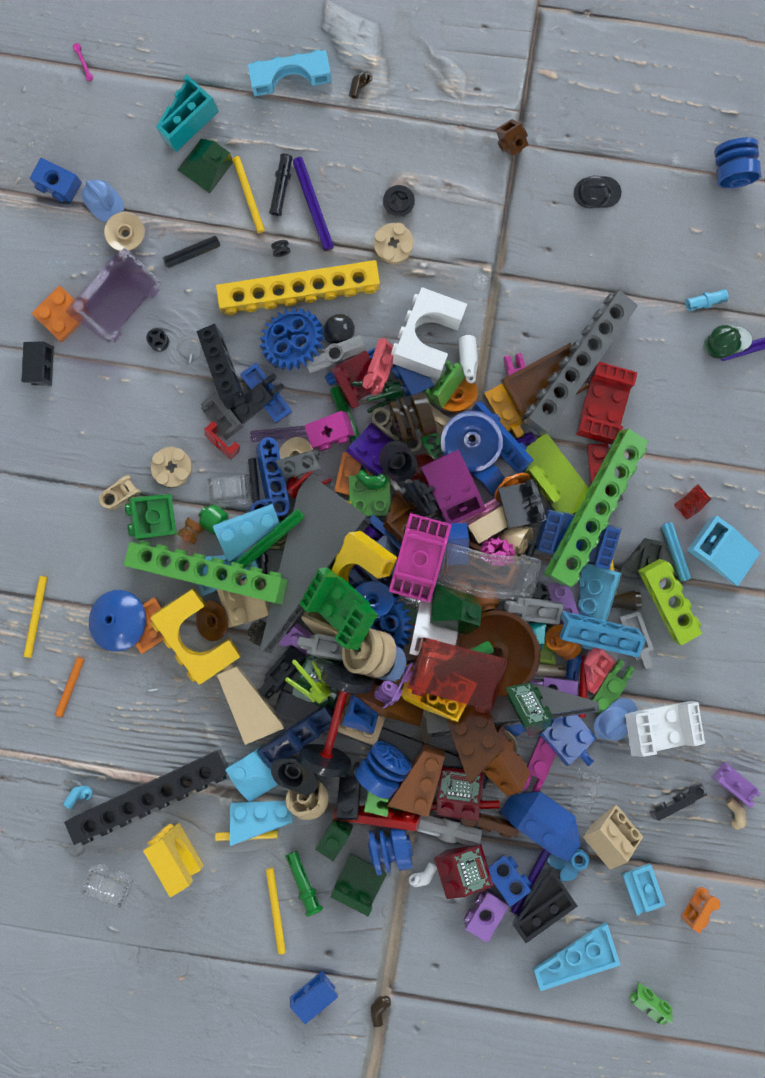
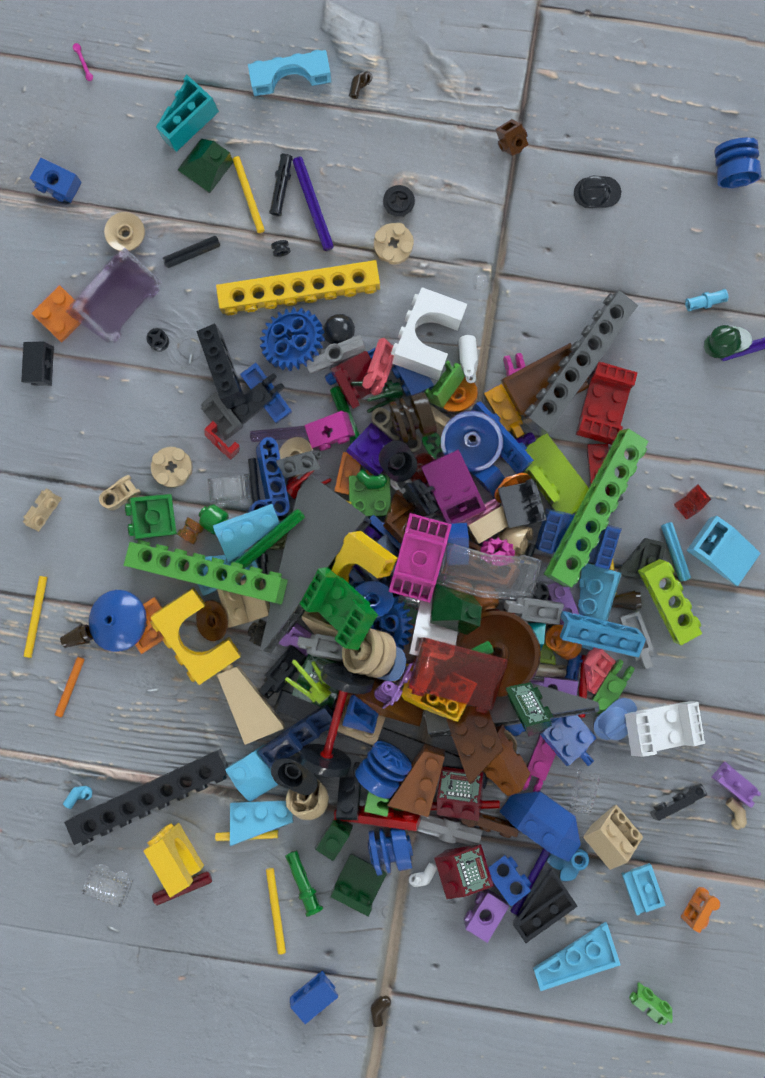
medium blue piece [82,180,124,223] -> none
none -> tan hinge [23,488,62,532]
none -> dark brown cone [60,624,93,648]
none -> dark red axle [152,871,212,906]

